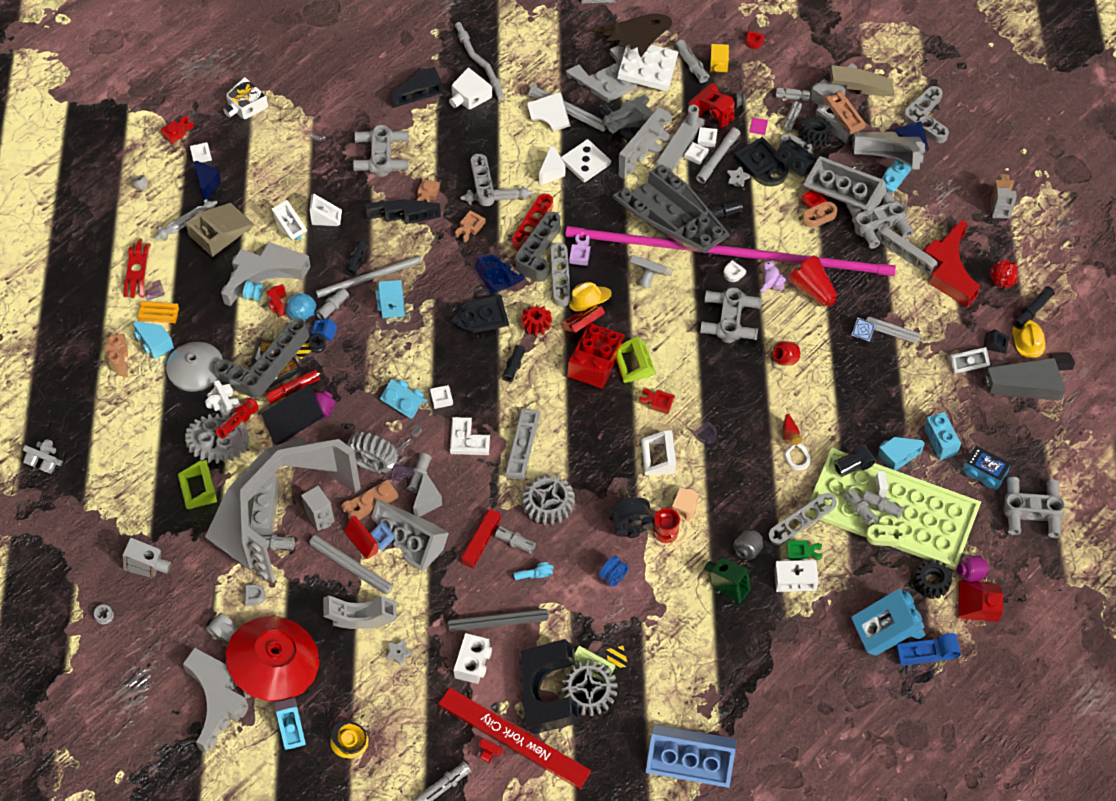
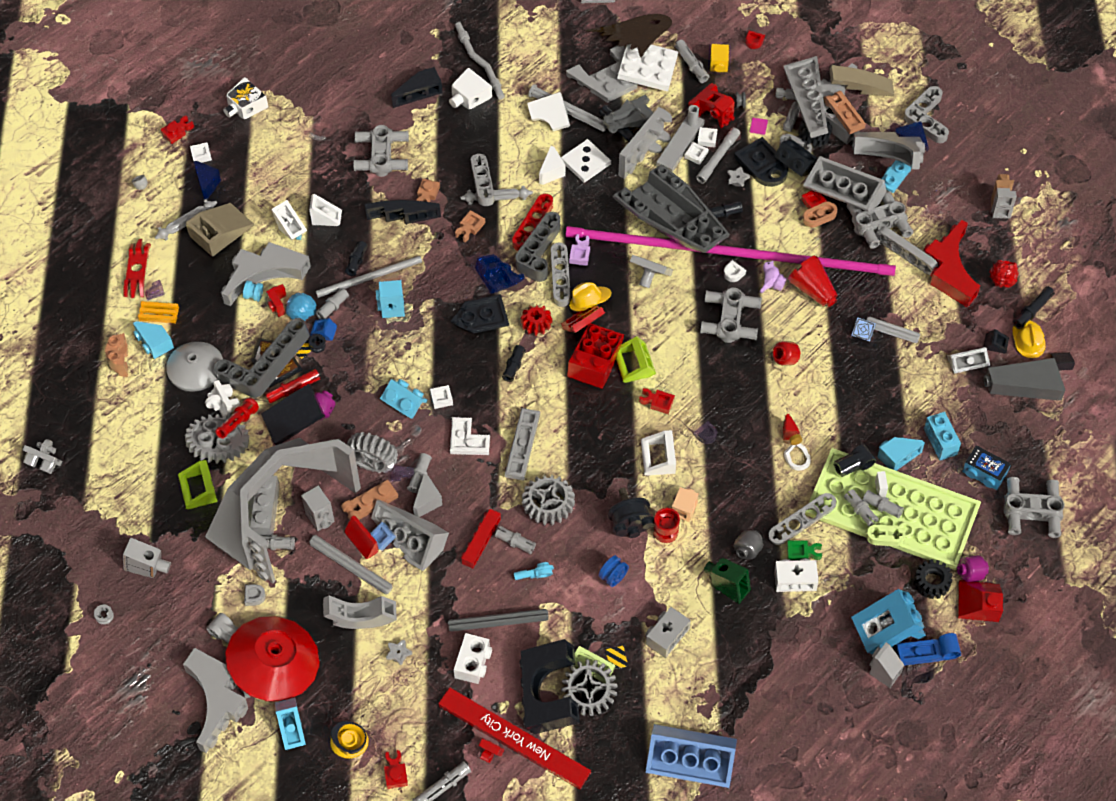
none -> red plate [384,750,408,789]
none -> light grey brick [645,607,691,658]
none -> light grey wing [784,56,828,138]
none -> light grey slope [870,642,904,688]

